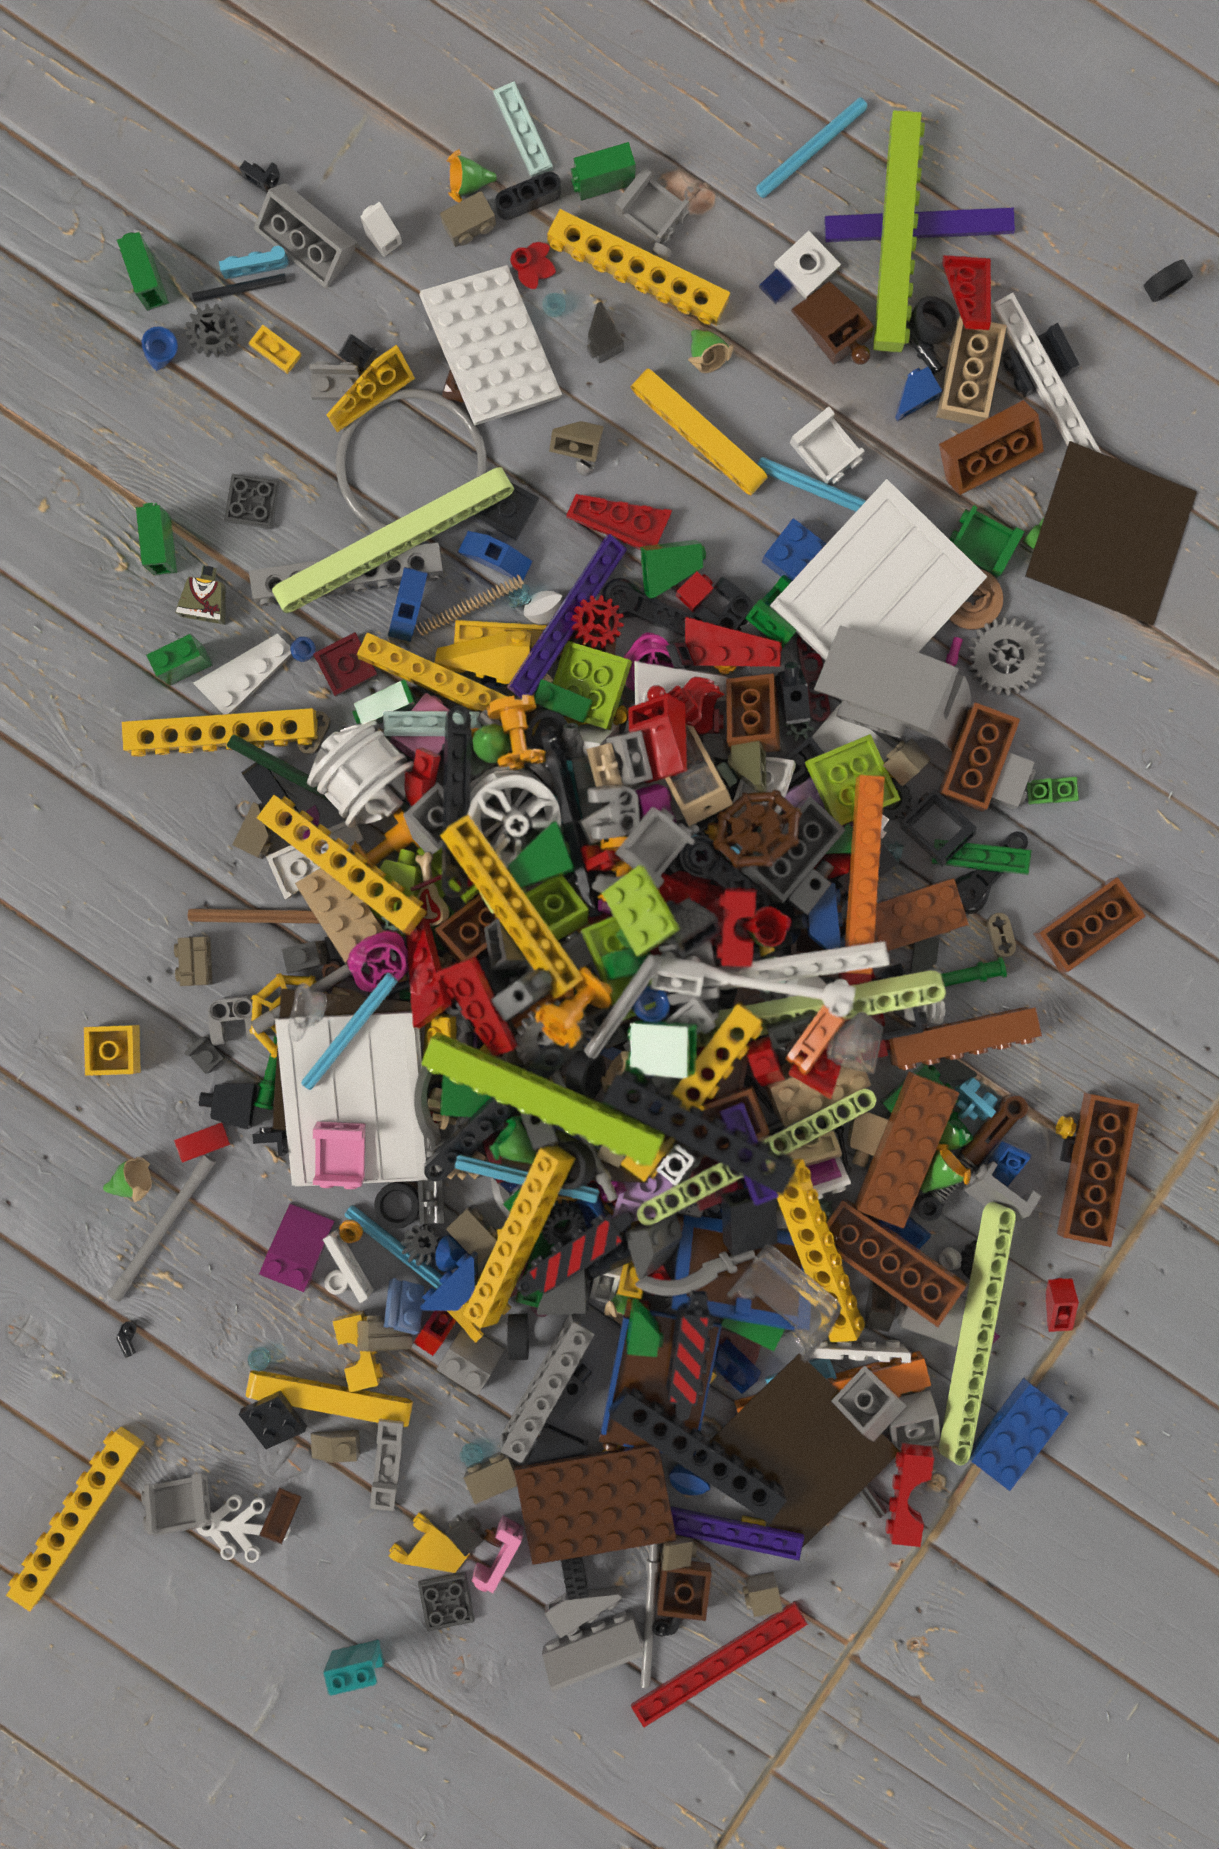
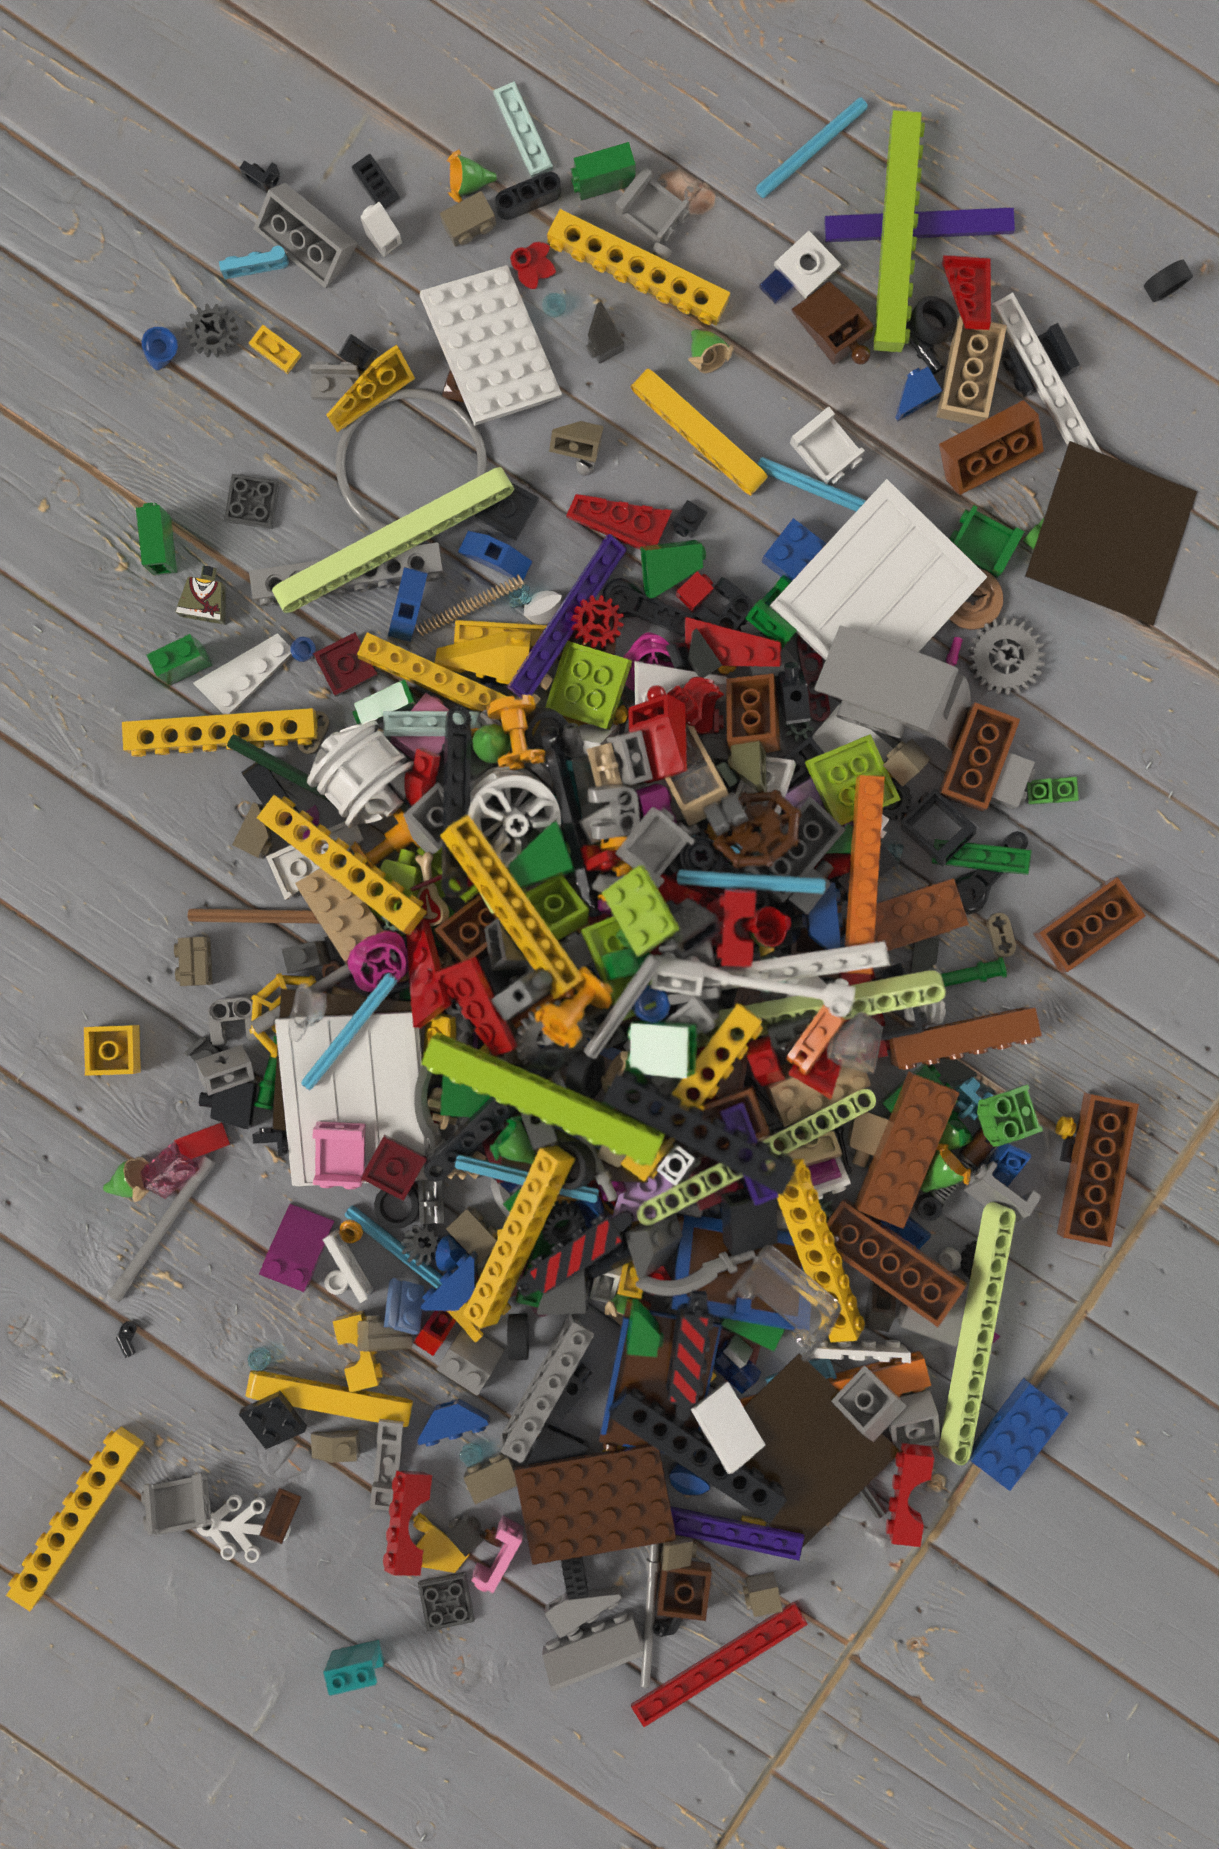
green brick [117,232,169,311] -> none
black bar [192,273,287,302] -> none
green slope [534,679,593,723] -> none
red slope [1045,1278,1079,1332] -> none
none -> clear pink bracket [140,1142,199,1199]
none -> light grey brick [196,1045,254,1096]
none -> black slope [351,154,400,209]
none -> dark red plate [360,1134,427,1201]
none -> red arch [383,1470,432,1576]
none -> blue slope [417,1399,490,1447]
none -> black bracket [672,500,707,538]
none -> medium azure axle [677,870,826,893]
none -> pearl dark grey tile [687,628,722,678]
none -> white tile [691,1382,765,1474]
none -> dark grey wheel [703,792,748,836]
none -> light grey tile [723,1334,753,1368]
none -> bright green slope [977,1084,1043,1147]

